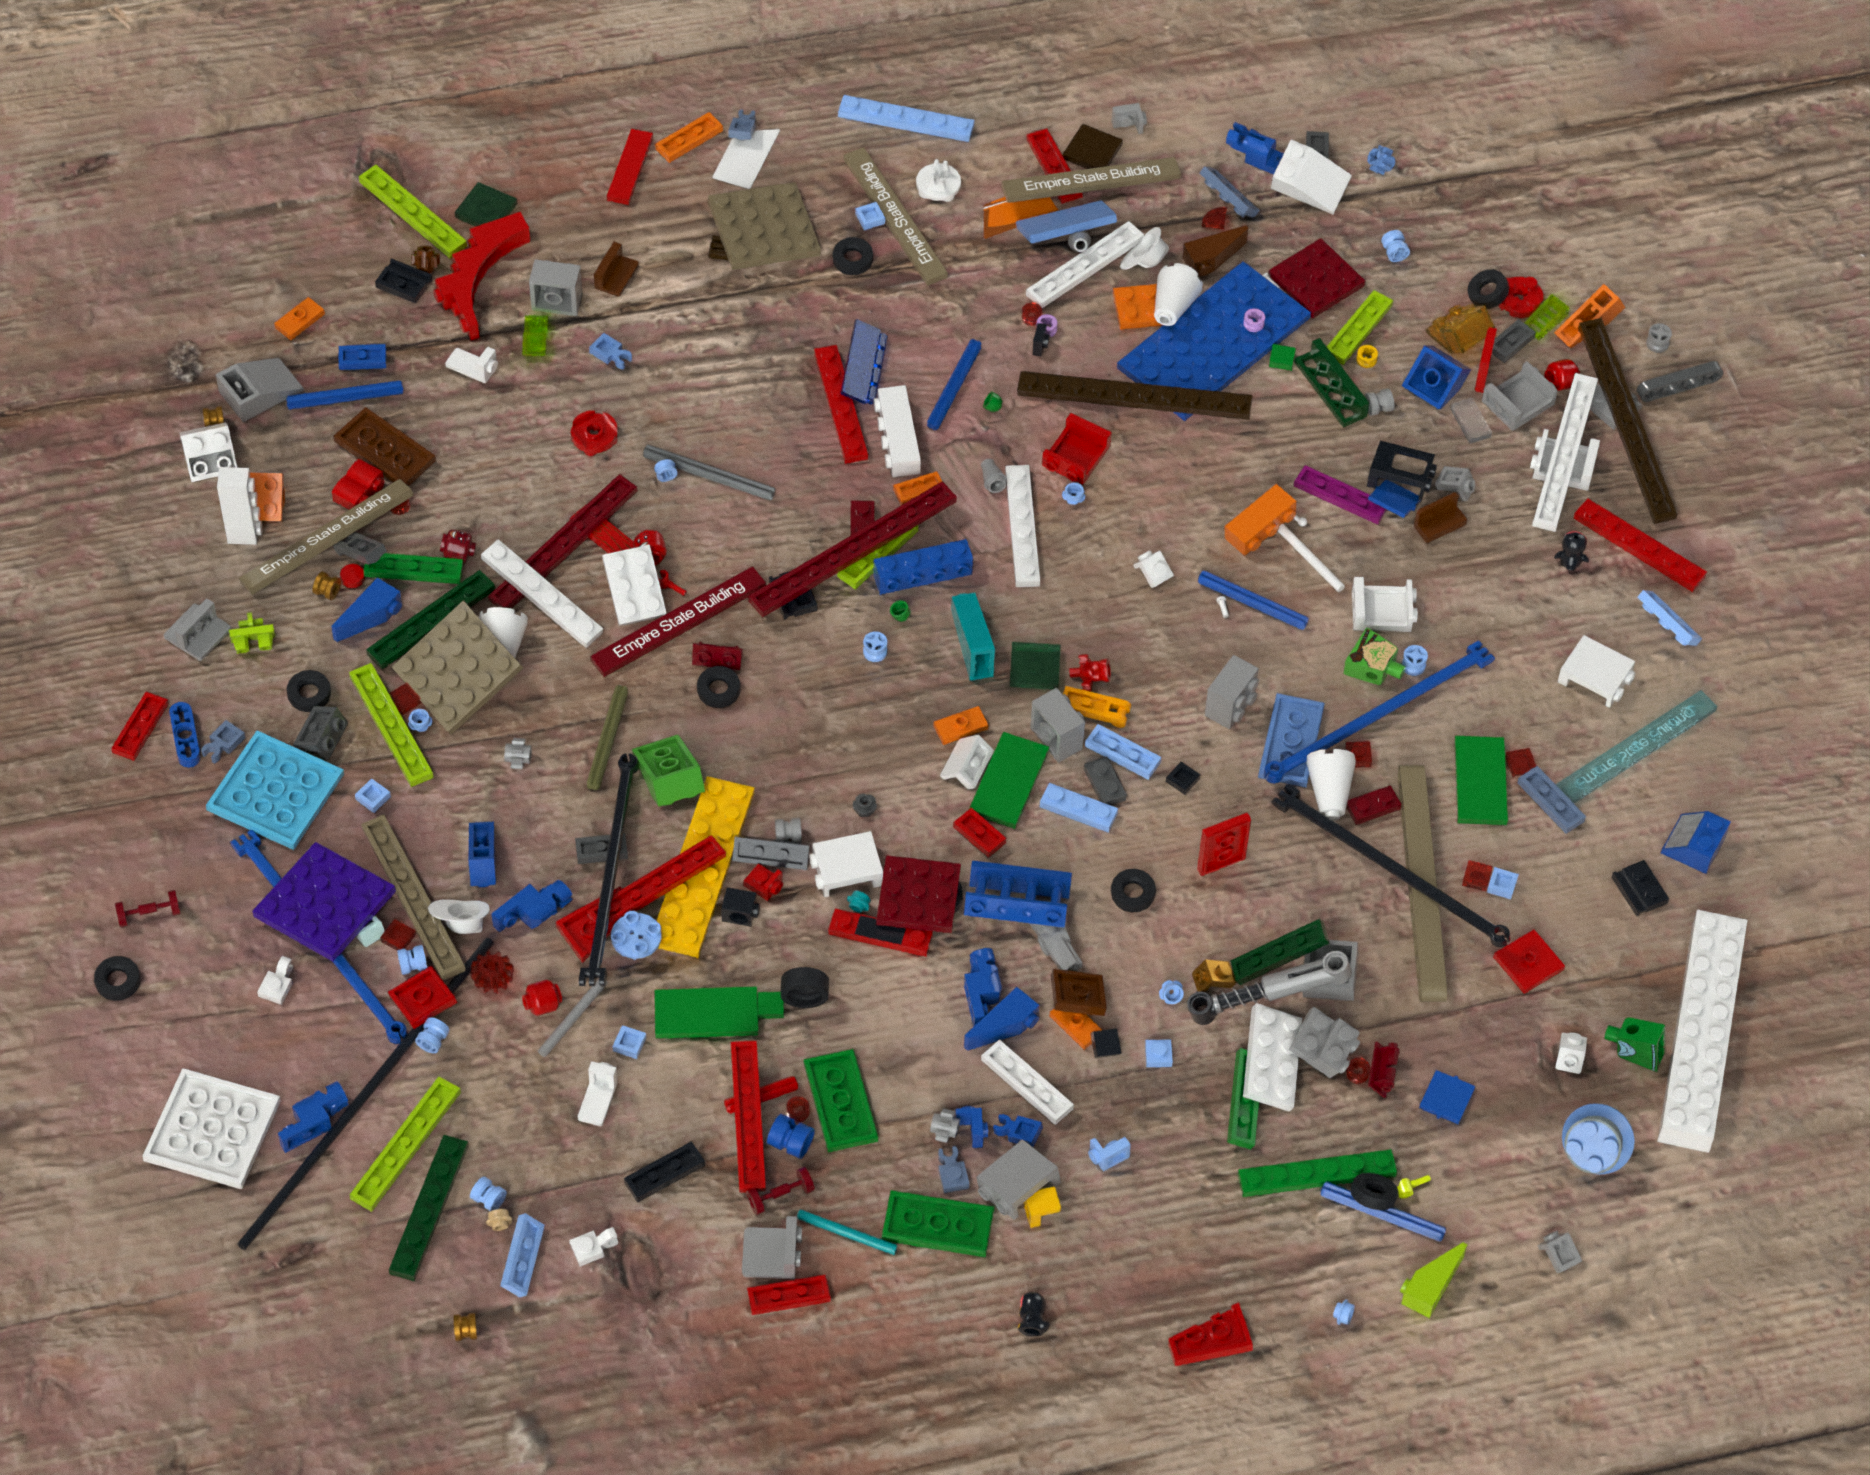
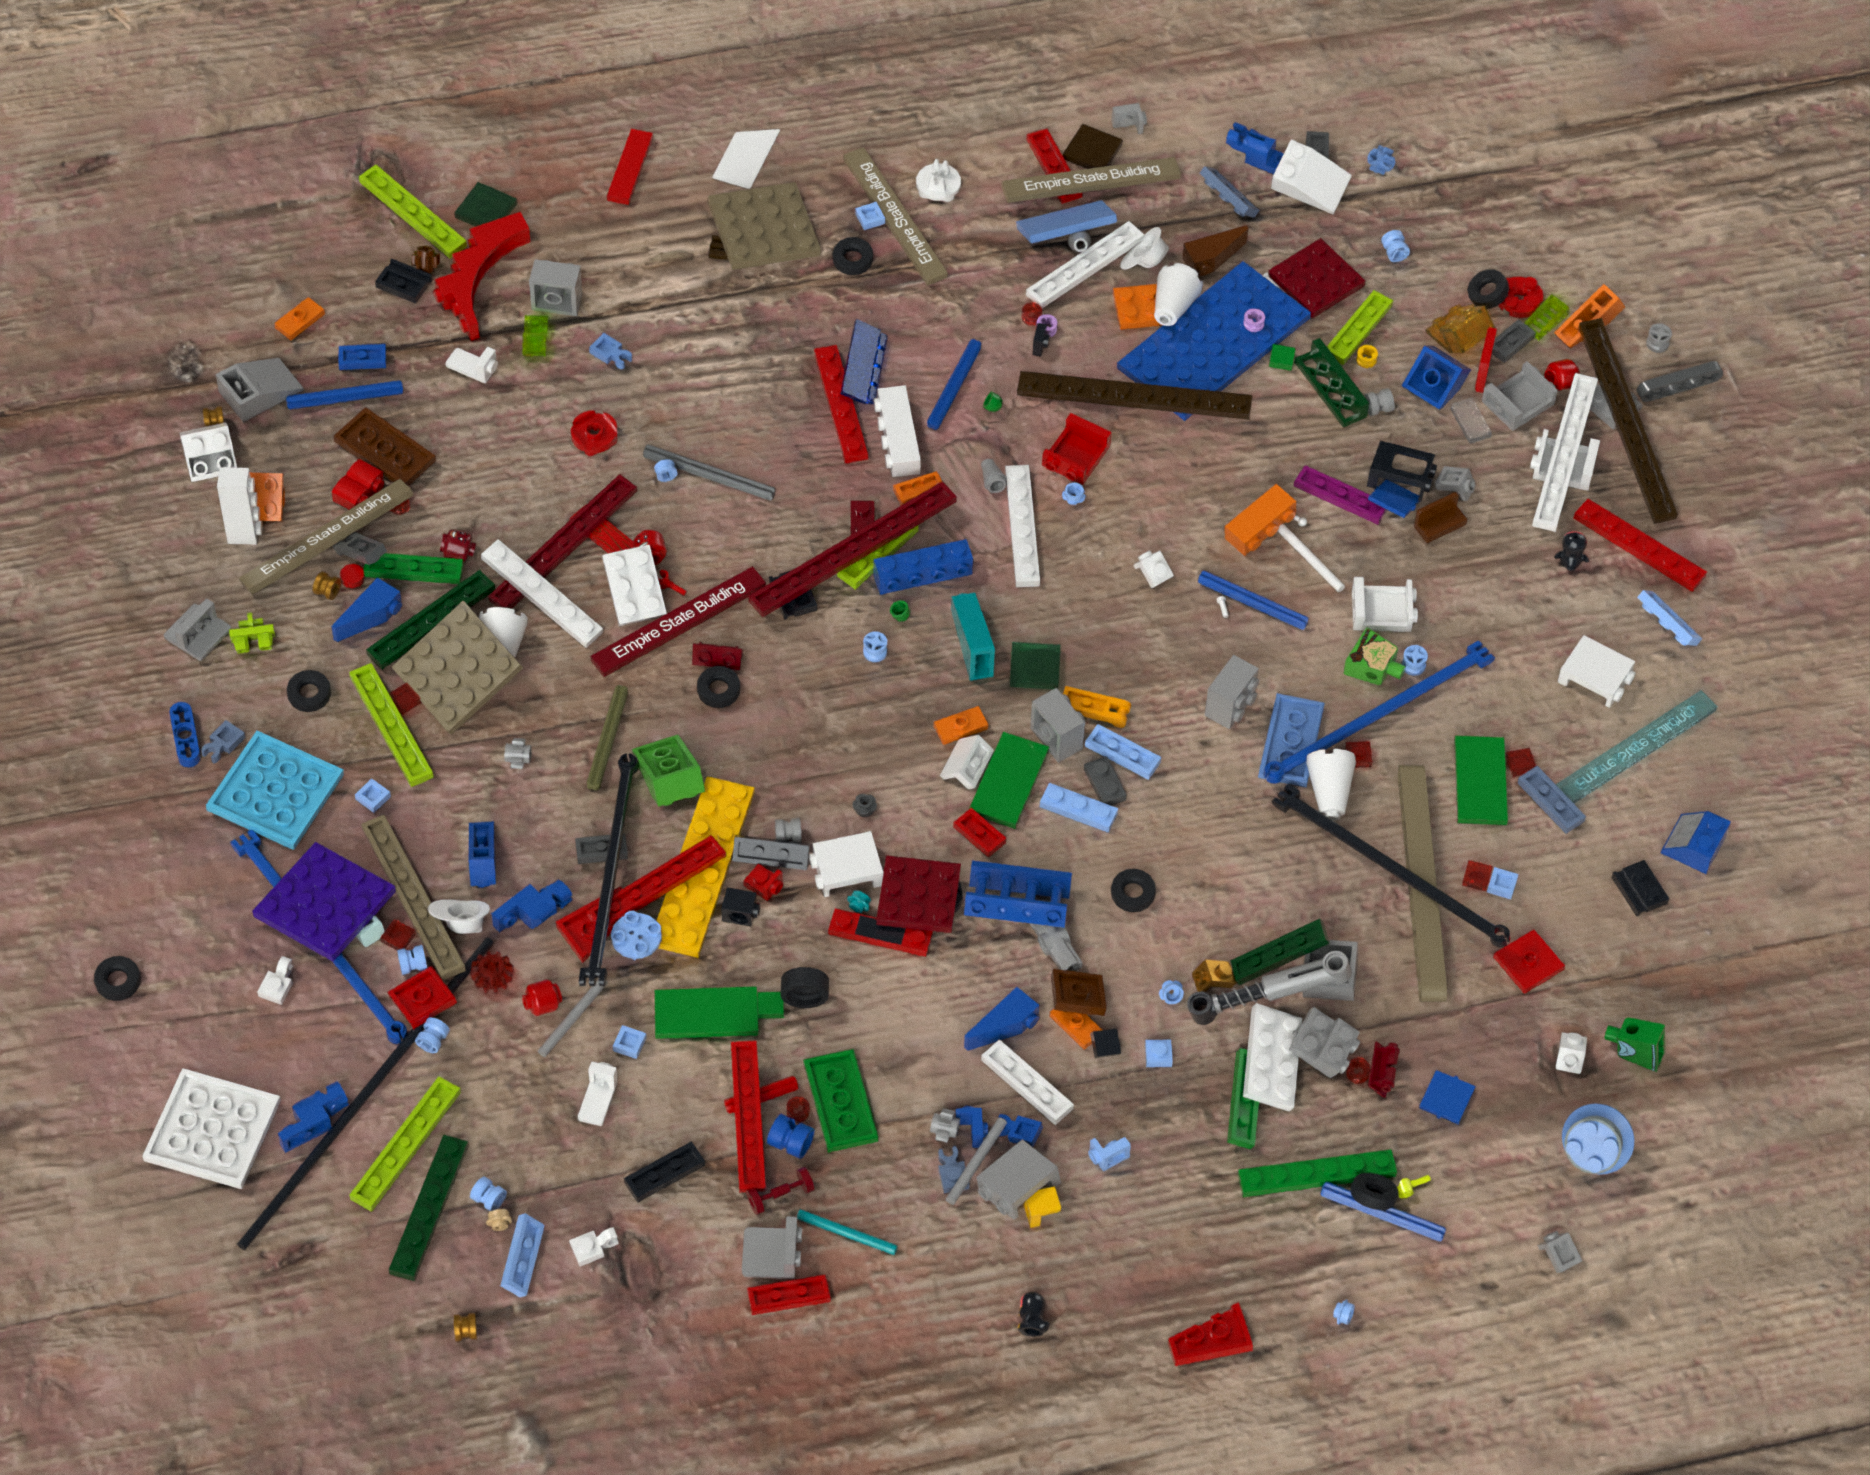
red tile [111,691,169,761] -> none
dark red wheel [115,890,180,928] -> none
dark grey bracket [293,706,348,760] -> none
light blue plate [408,709,432,732] -> none
reddish brown panel [594,241,639,297] -> none
orange plate [655,112,723,163] -> none
sand blue plate [728,109,756,140] -> none
light blue plate [838,95,974,142] -> none
green tile [881,1190,994,1257] -> none
blue plate [964,948,1002,1027] -> none
orange sticker [984,197,1059,239] -> none
red piece [1069,654,1111,692] -> none
black tile [1165,762,1201,795] -> none
red tile [1197,812,1251,876] -> none
clear red tile [1201,207,1227,230] -> none
dark red plate [1346,785,1402,825] -> none
lime slope [1400,1242,1468,1318] -> none
white brick [1657,910,1747,1153] -> none
none -> light grey bar [946,1118,1007,1205]

